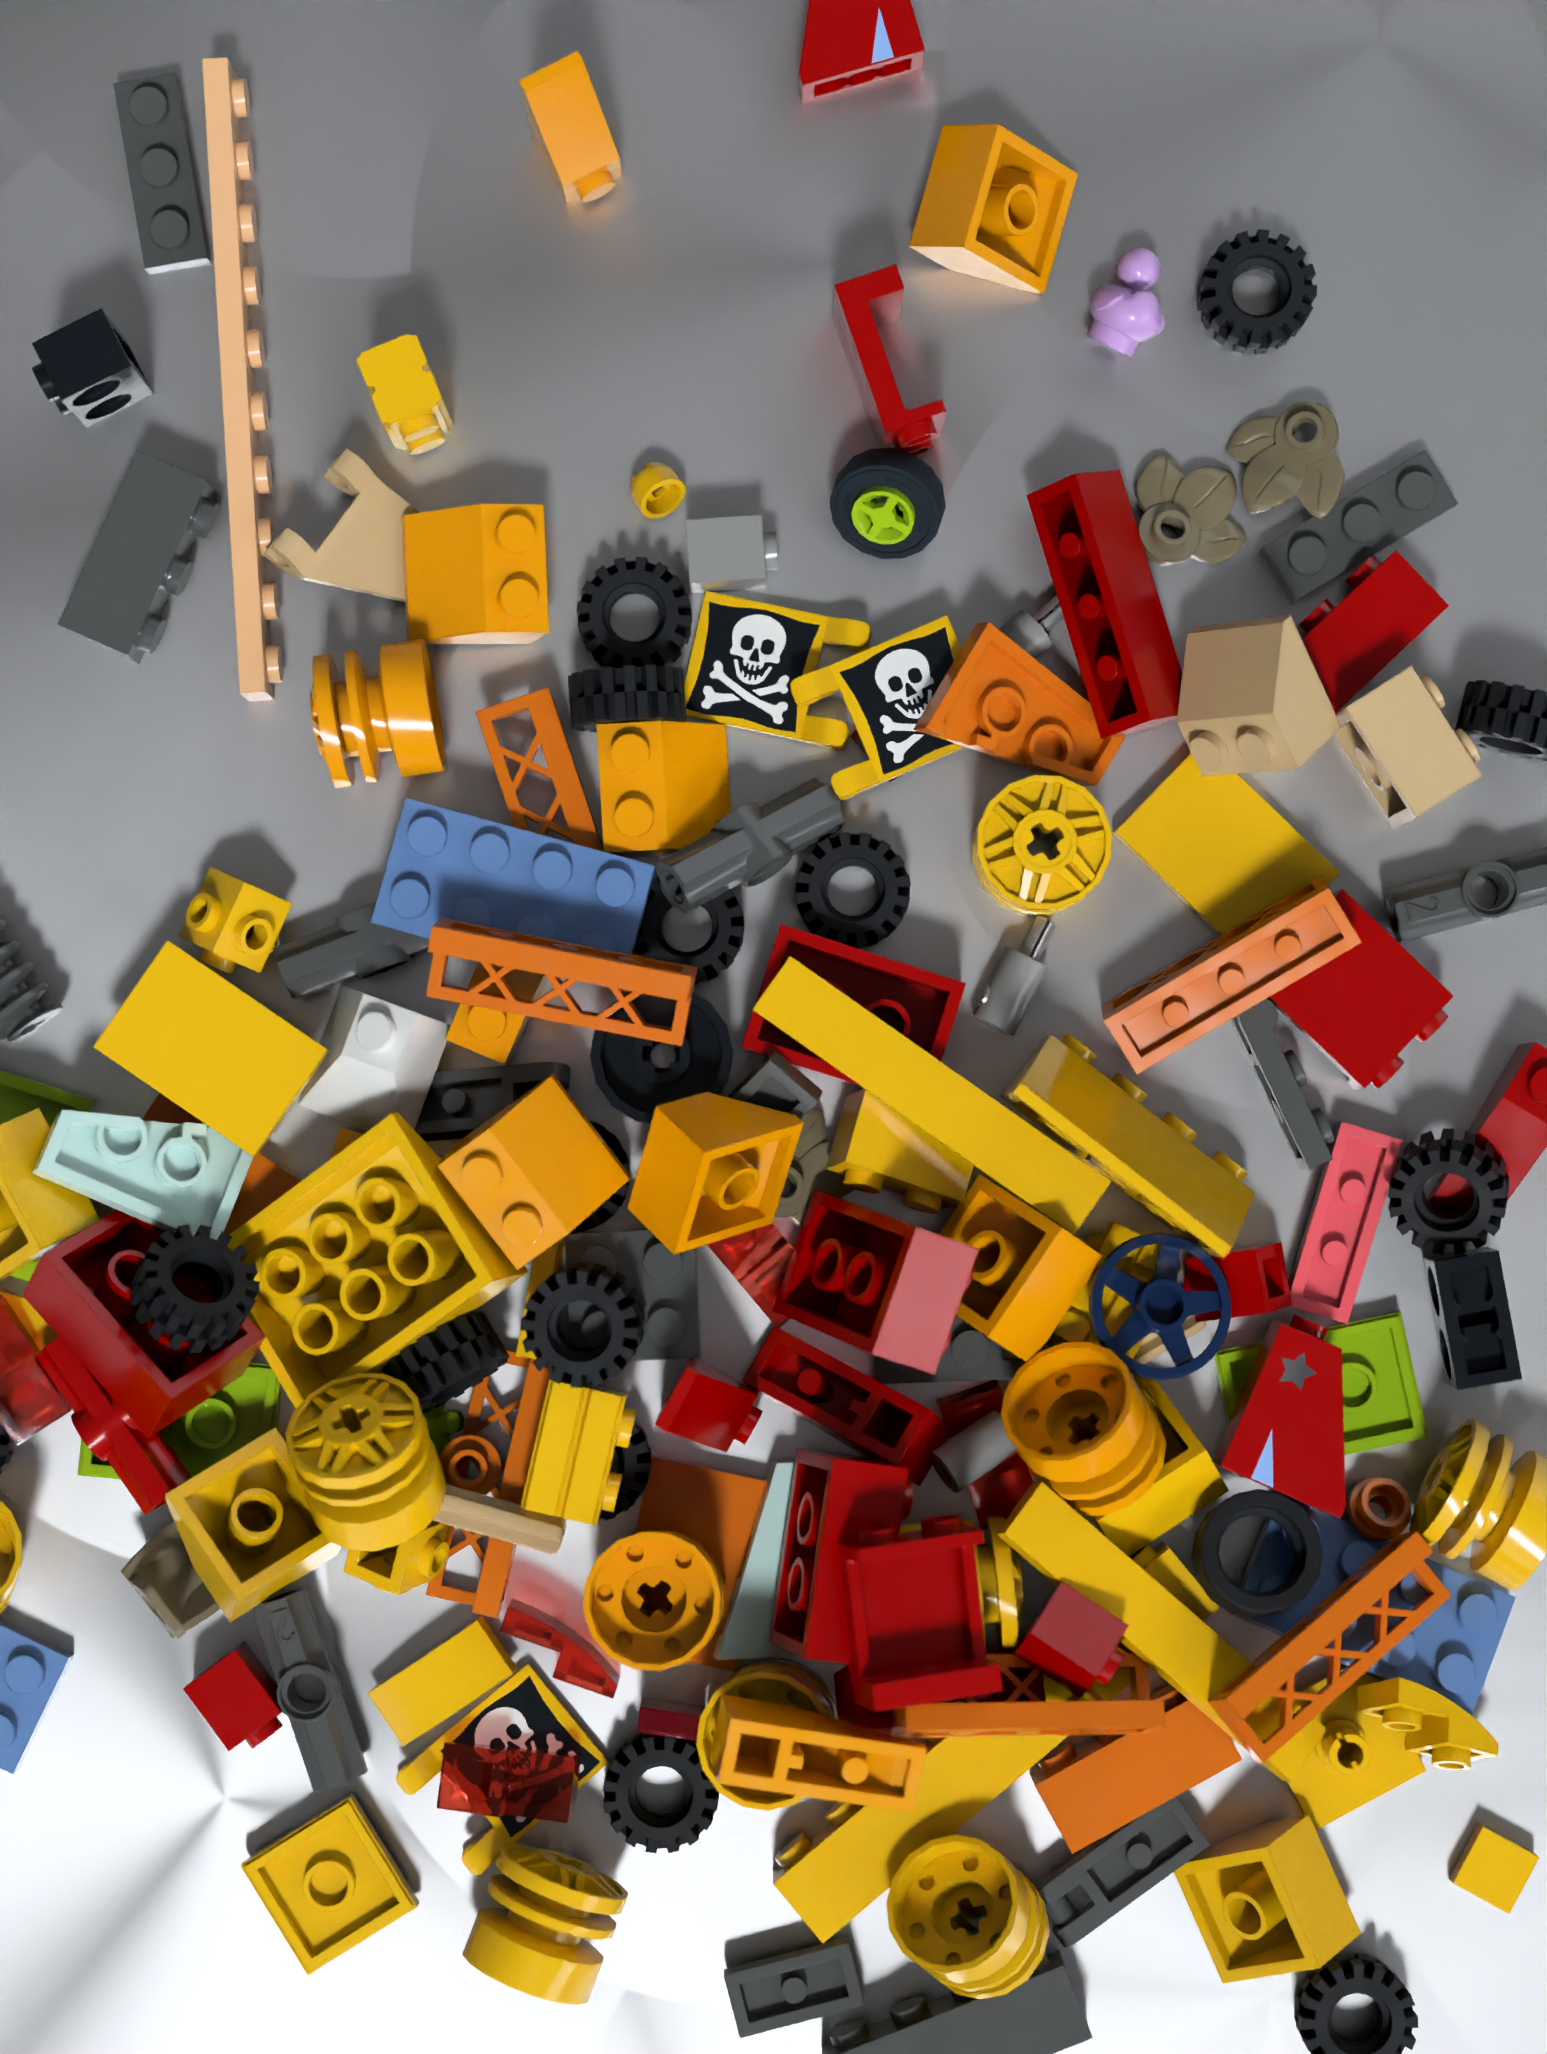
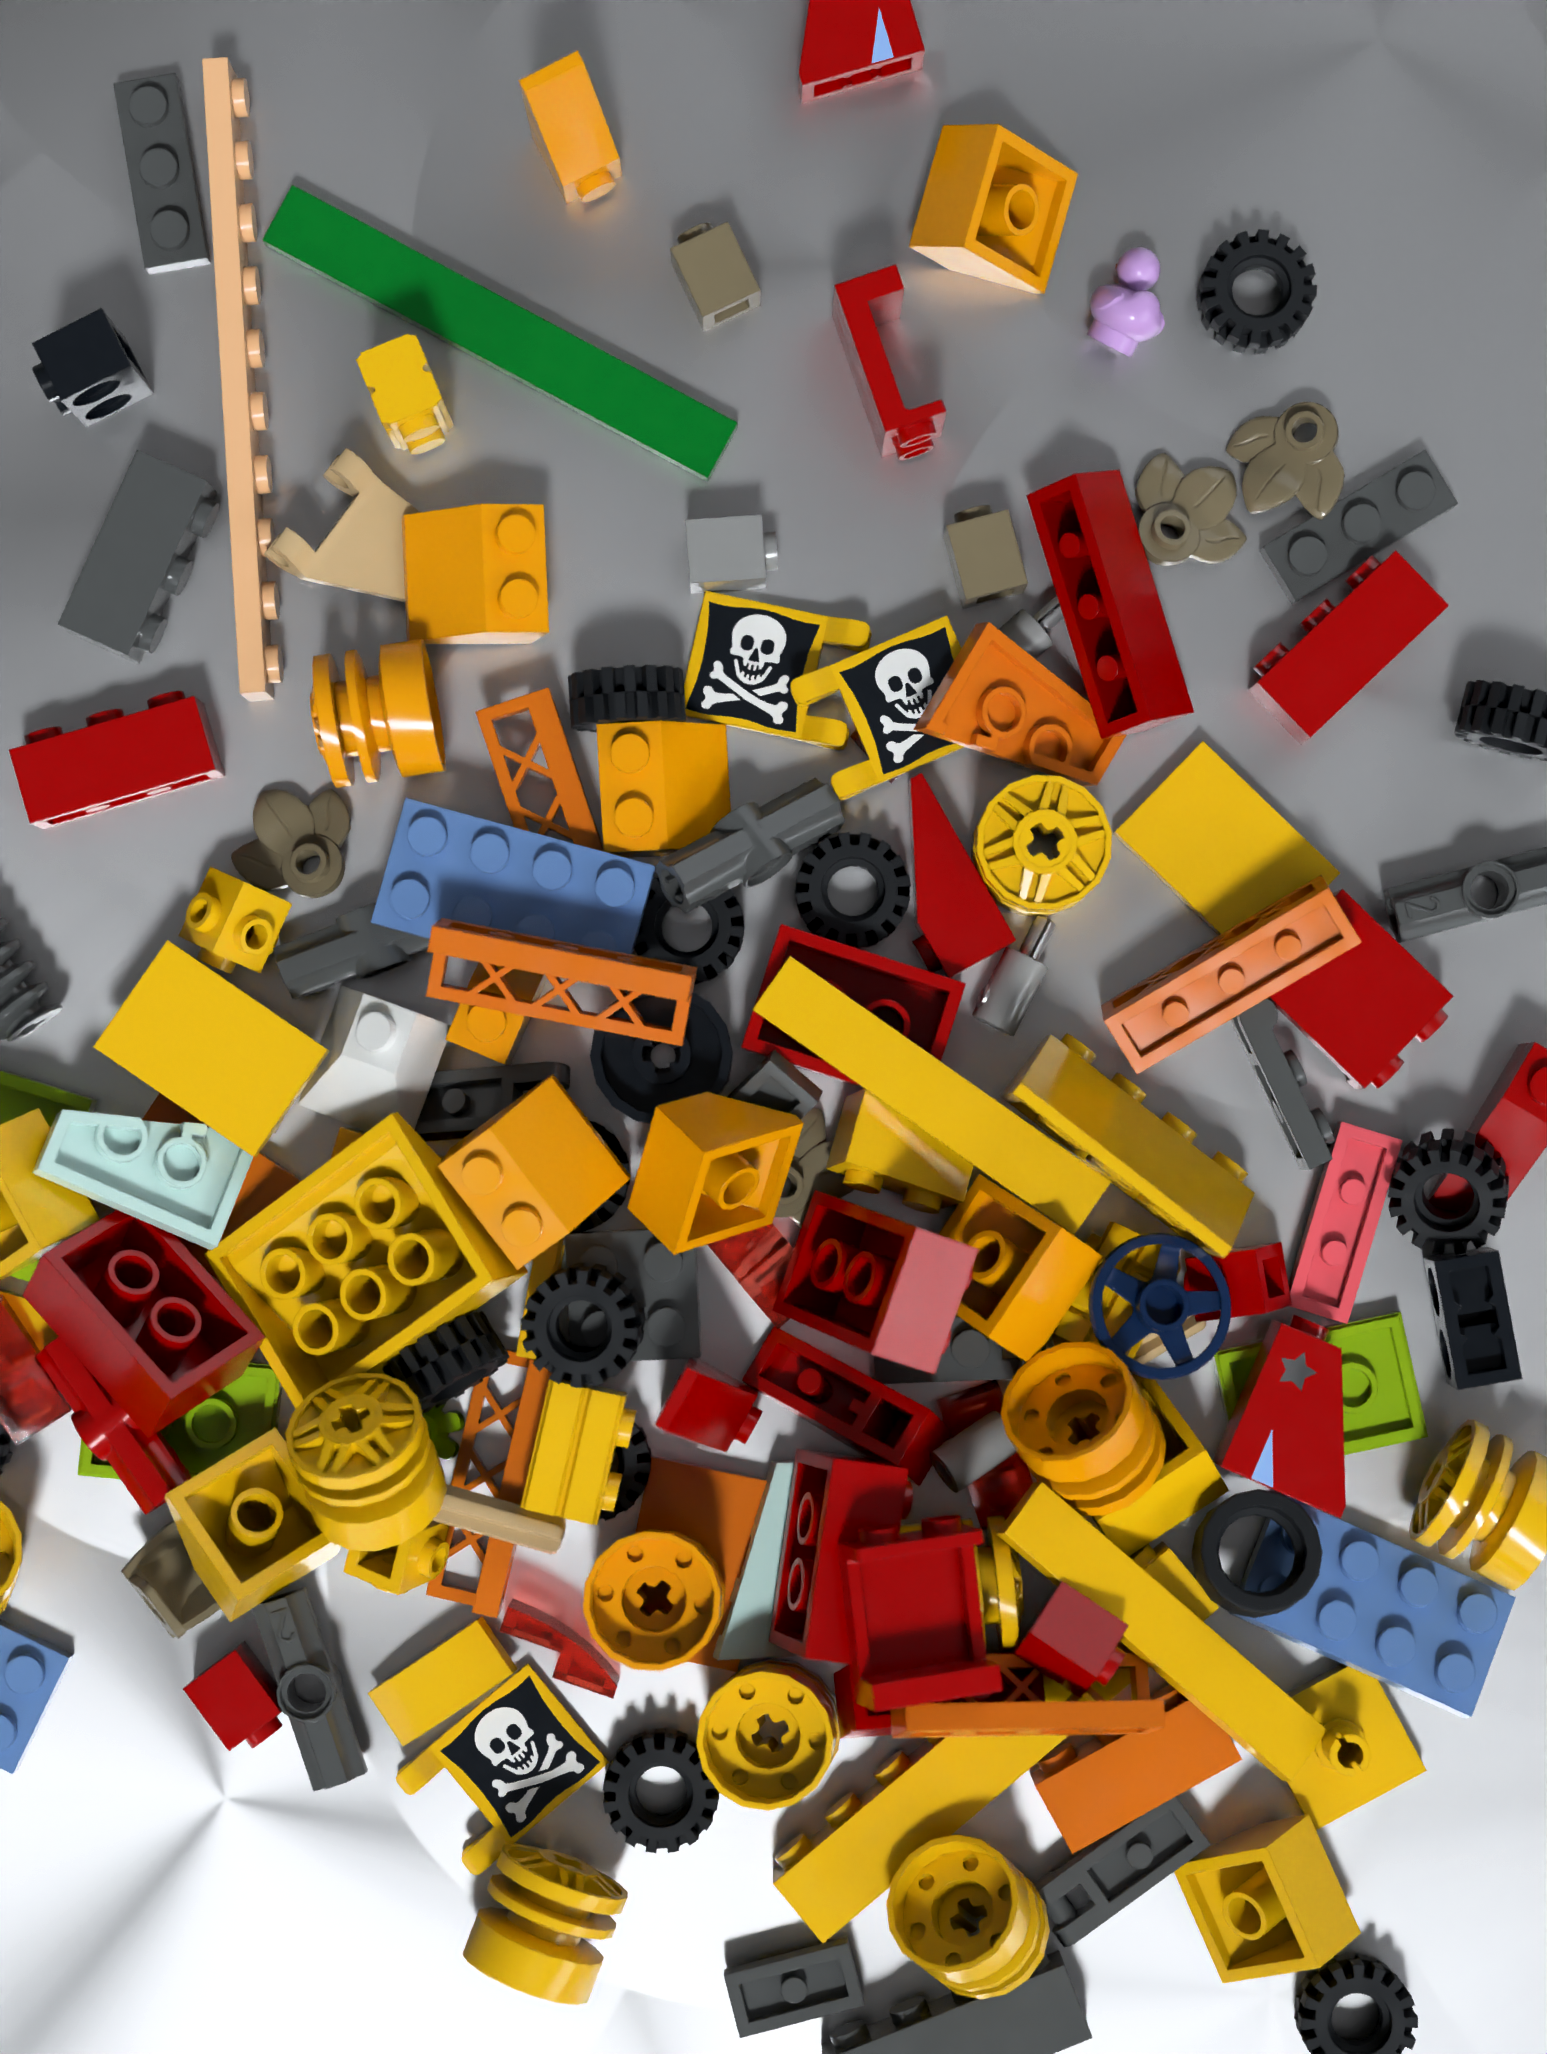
black tyre [130,1224,260,1353] -> none
yellow plate [240,1793,419,1976] -> none
clear red slope [437,1742,581,1823] -> none
orange plate [439,1434,502,1495] -> none
black tyre [576,556,692,668] -> none
yellow hinge [629,462,686,519] -> none
dark red tile [637,1697,705,1741] -> none
light orange slope [709,1695,927,1813] -> none
black wheel [830,448,946,559] -> none
tan slope [1177,615,1341,776] -> none
orange fence [1207,1531,1452,1763] -> none
tan brick [1333,666,1482,829] -> none
orange plate [1347,1477,1411,1541] -> none
yellow slope [1356,1677,1498,1770] -> none
yellow tile [1448,1822,1540,1914] -> none
none -> red brick [9,691,225,829]
none -> dark tan plate [231,789,351,899]
none -> green tile [262,185,738,482]
none -> dark tan brick [670,222,761,332]
none -> red slope [908,772,1016,978]
none -> dark tan brick [943,505,1028,609]

